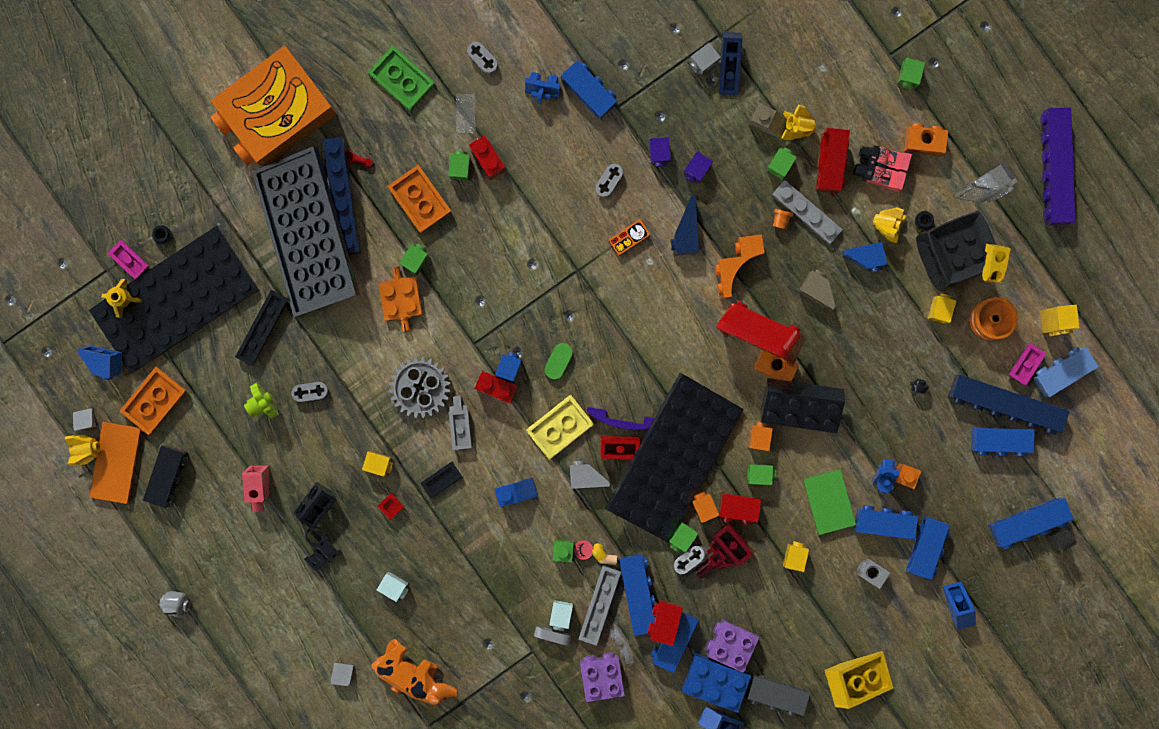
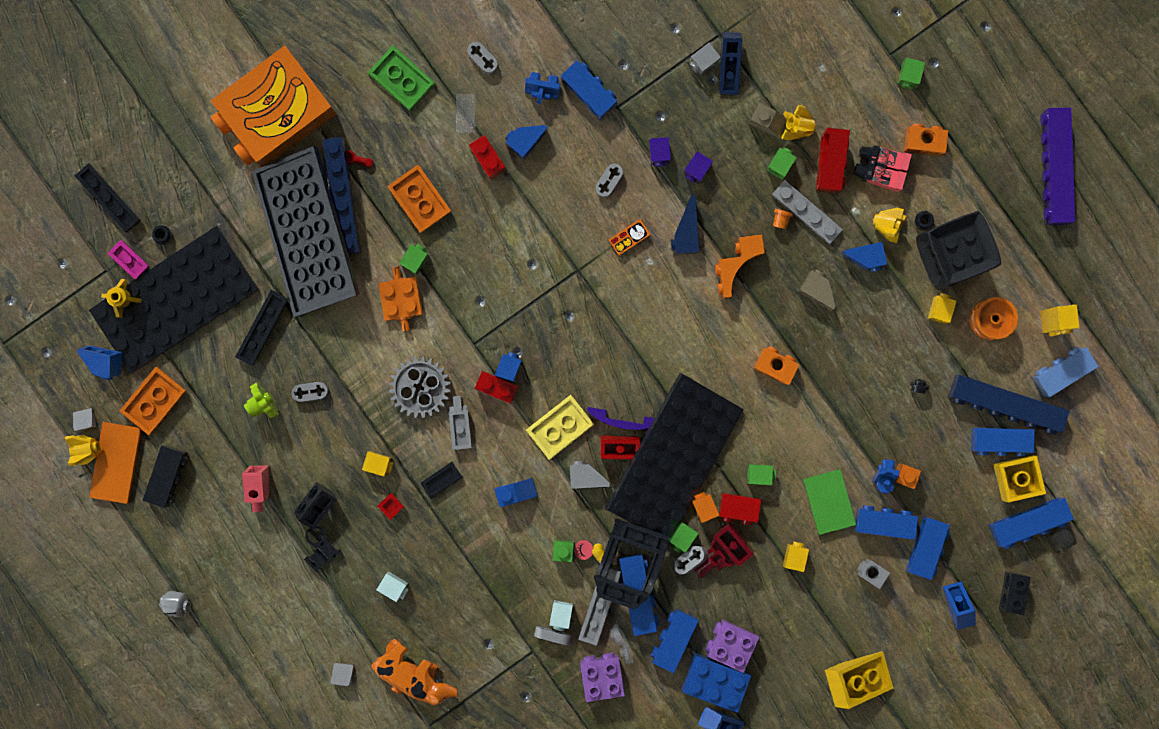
bright green brick [448,151,471,181] -> none
bright green tile [545,343,572,379] -> none
red brick [647,600,683,646] -> none
red windscreen [716,301,806,367] -> none
dark grey brick [746,673,810,717] -> none
orange brick [748,422,773,451] -> none
black brick [760,378,845,433] -> none
clear slope [953,162,1018,203] -> none
yellow leg [982,244,1011,283] -> none
dark pink plate [1008,343,1047,386] -> none
none -> black plate [75,163,141,233]
none -> blue slope [505,125,548,160]
none -> black wedge [594,518,670,610]
none -> yellow brick [993,455,1046,503]
none -> black brick [999,571,1031,615]

